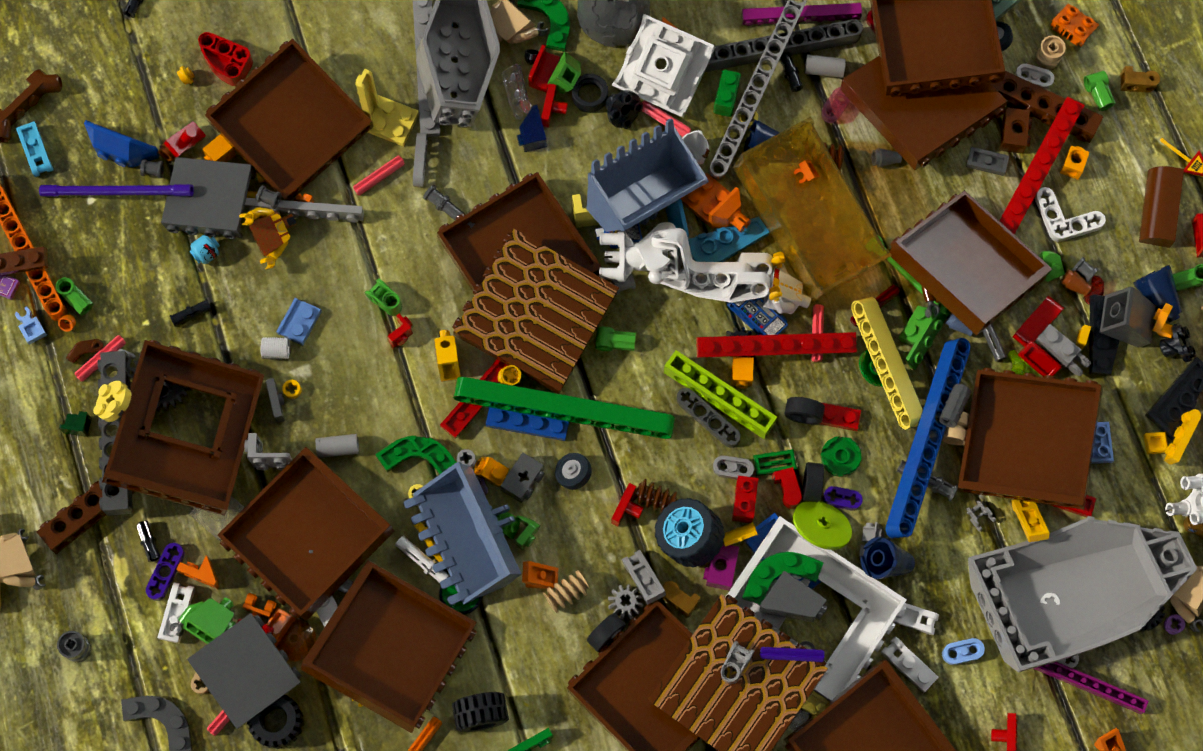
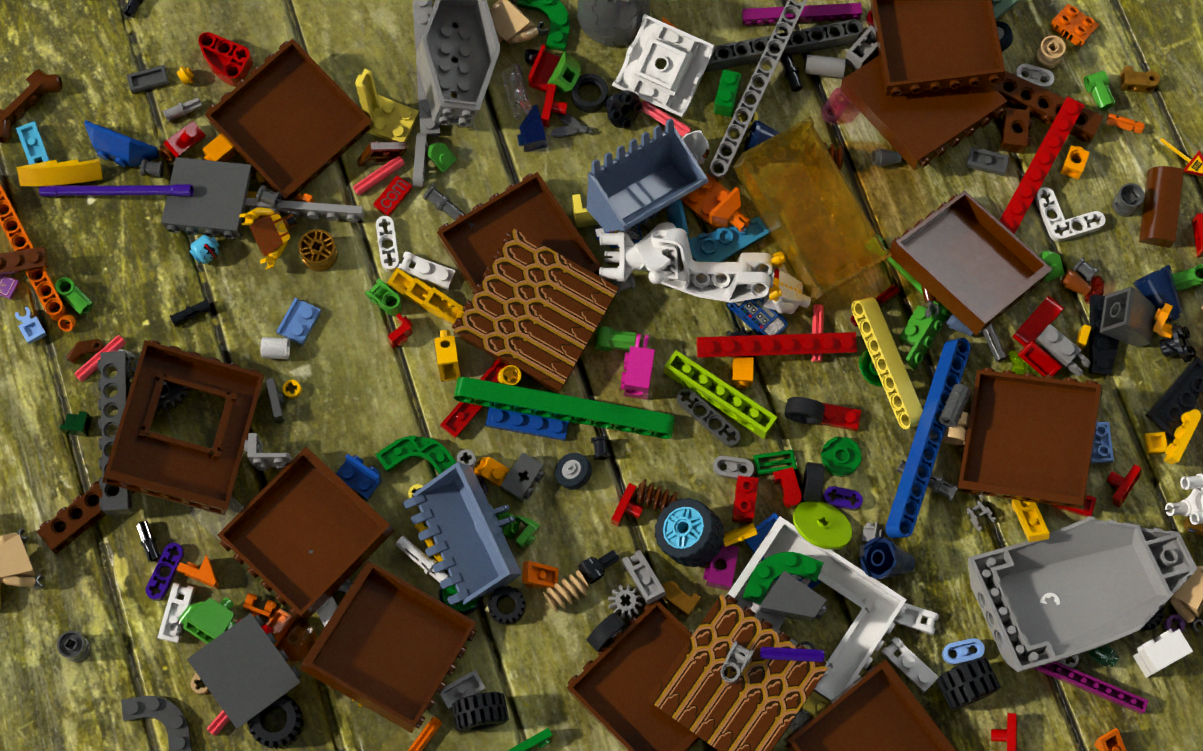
light yellow plate [93,381,131,422] -> none
light grey pin [315,434,359,458] -> none
orange tile [794,160,820,183] -> none
none -> yellow slope [17,159,103,186]
none -> dark grey tile [127,65,170,94]
none -> light grey axle [163,98,202,122]
none -> pearl gold wheel [299,229,338,272]
none -> blue bracket [336,454,382,501]
none -> reddish brown wing [357,140,408,167]
none -> red tile [373,175,413,217]
none -> white beam [376,216,400,272]
none -> yellow slope [386,268,464,324]
none -> white plate [398,251,456,291]
none -> bright green plate [427,143,457,172]
none -> light grey plate [440,670,486,710]
none -> black tyre [488,586,526,625]
none -> dark grey piece [551,113,593,138]
none -> black axle [578,550,619,584]
none -> black bush [591,436,611,460]
none -> dark pink brick [621,334,655,400]
none -> light grey brick [845,26,878,71]
none -> black wheel [937,657,1001,710]
none -> clear green plant [1088,644,1119,667]
none -> orange axle [1106,113,1145,134]
none -> red tile [1106,464,1141,508]
none -> dark grey wheel [1112,183,1144,217]
none -> white piece [1133,629,1193,678]

